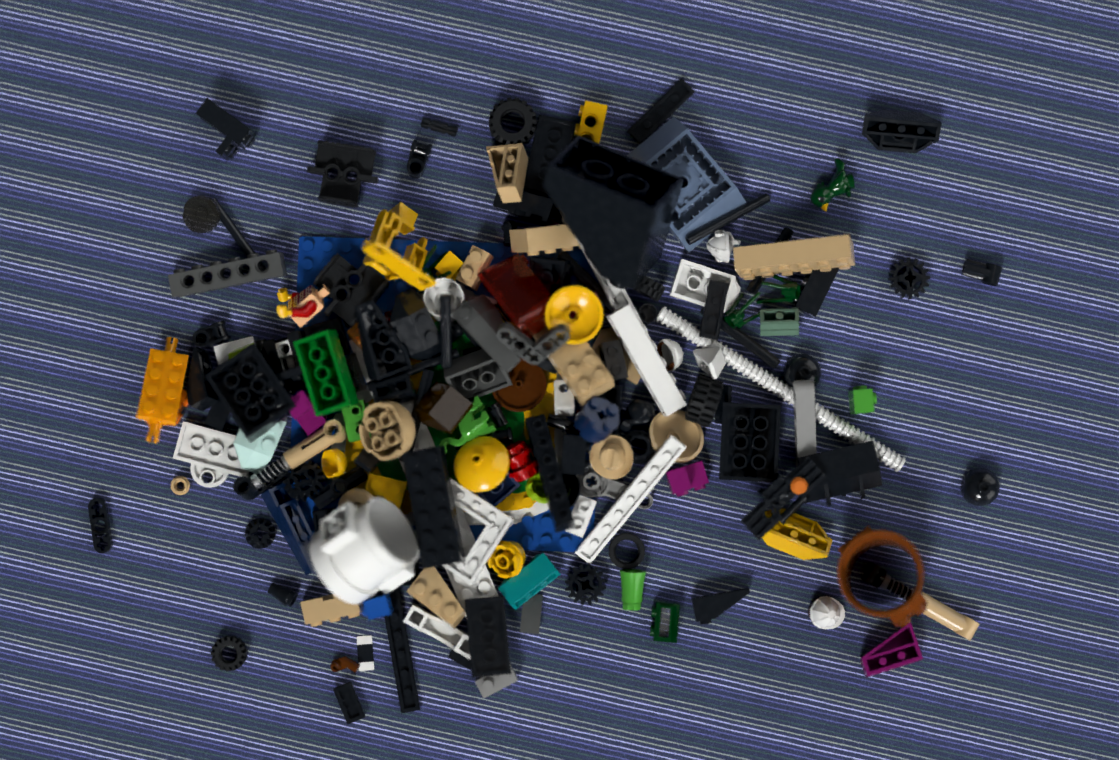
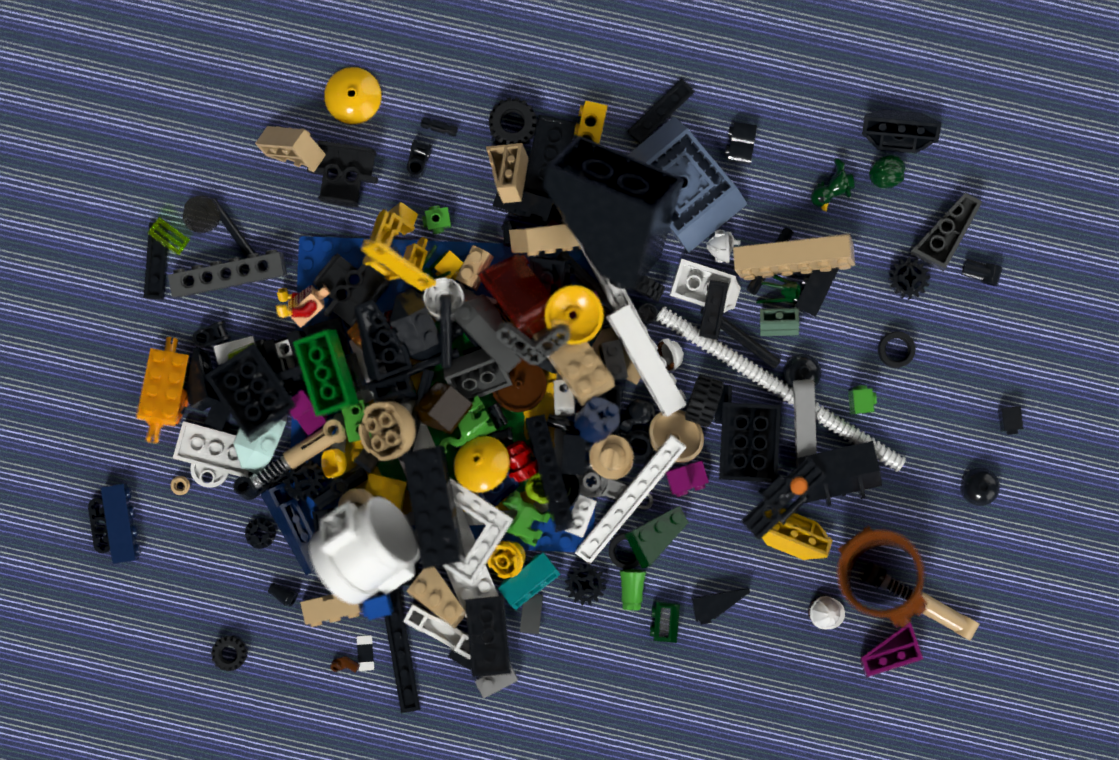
black brick [196,98,256,161] -> none
black plate [333,681,366,725] -> none
black piece [685,193,770,245] -> none
white slope [693,347,726,380] -> none
dark green plant [724,292,769,329] -> none
none -> dark blue brick [101,484,141,564]
none -> black tile [143,222,169,300]
none -> clear neon green tile [147,217,190,255]
none -> tan wedge [255,126,326,172]
none -> yellow dish [324,67,382,125]
none -> bright green brick [422,205,452,234]
none -> bright green animal [502,491,550,547]
none -> dark green wedge [624,506,689,569]
none -> black brick [725,122,757,165]
none -> dark green hair [869,155,905,188]
none -> black tyre [878,331,916,368]
none -> dark grey wedge [910,192,983,272]
none -> black brick [998,406,1023,435]

